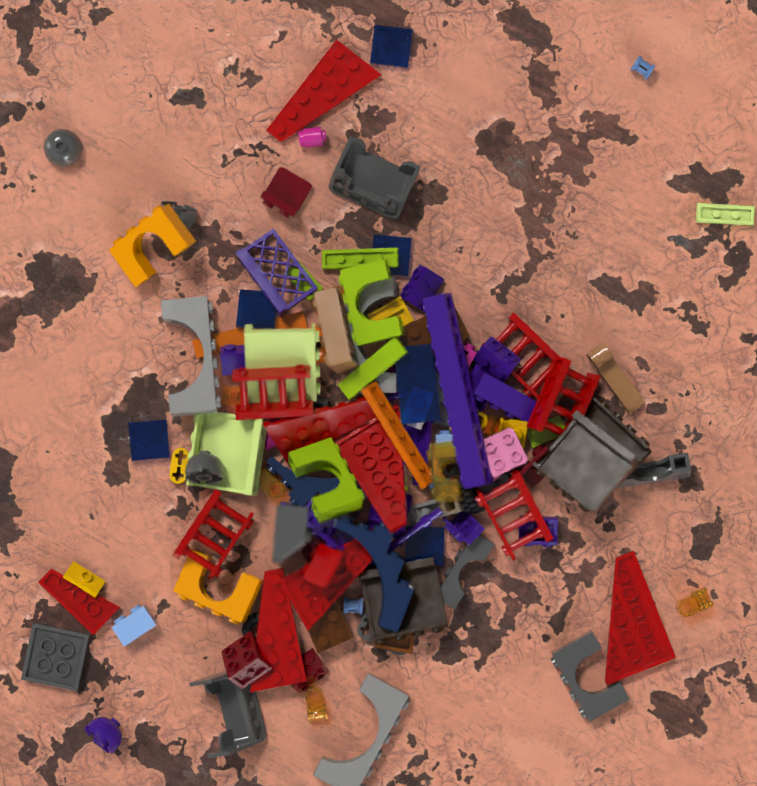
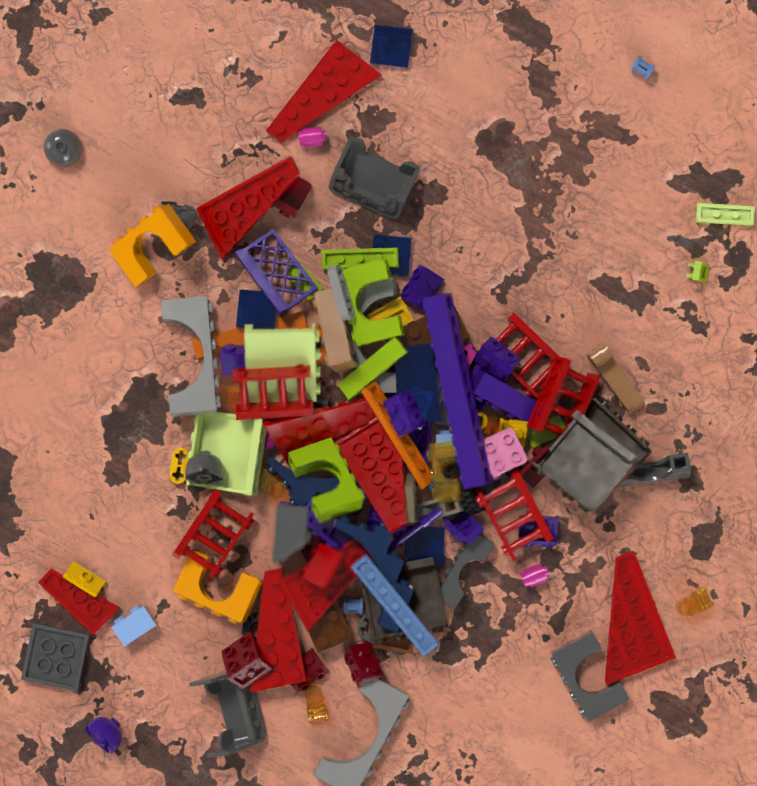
clear blue tile [128,419,170,461] -> none
none -> red wing [196,156,301,260]
none -> light grey beam [327,264,355,321]
none -> dark red bracket [344,642,384,688]
none -> medium blue tile [351,554,439,657]
none -> dark purple bracket [383,390,426,437]
none -> dark tan tile [405,473,417,523]
none -> dark pink brick [520,563,550,588]
none -> lime tile [686,261,710,283]

